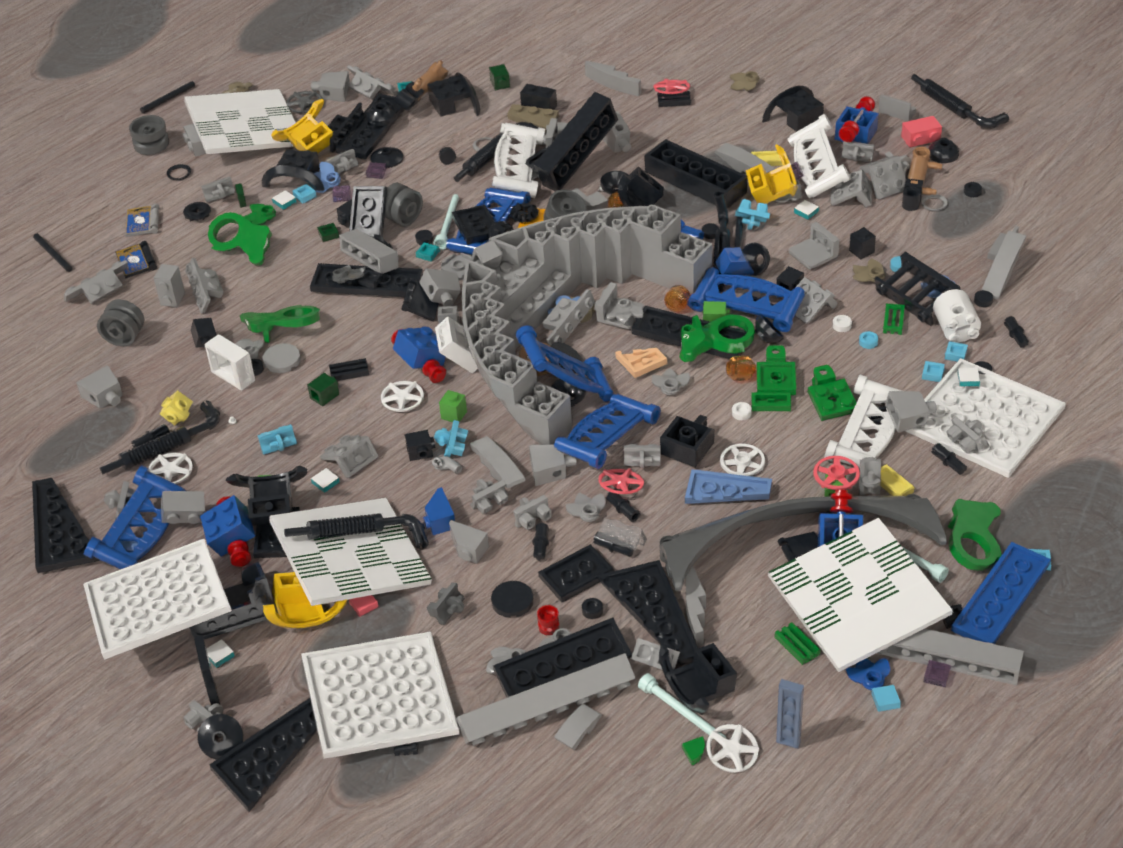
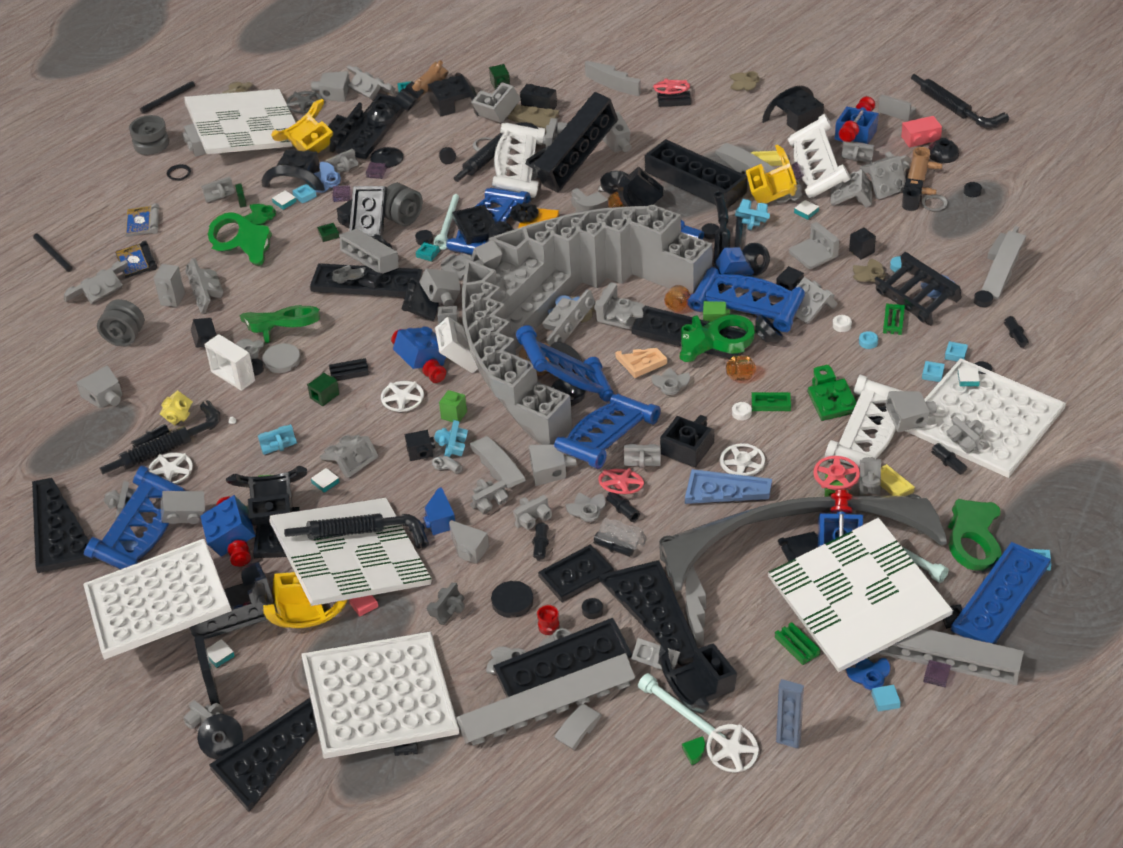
black gear [183,202,211,222] -> none
dark grey wheel [543,189,587,221] -> none
green plate [756,345,796,395] -> none
white cylinder [933,289,981,343] -> none
none -> light grey brick [471,83,521,123]

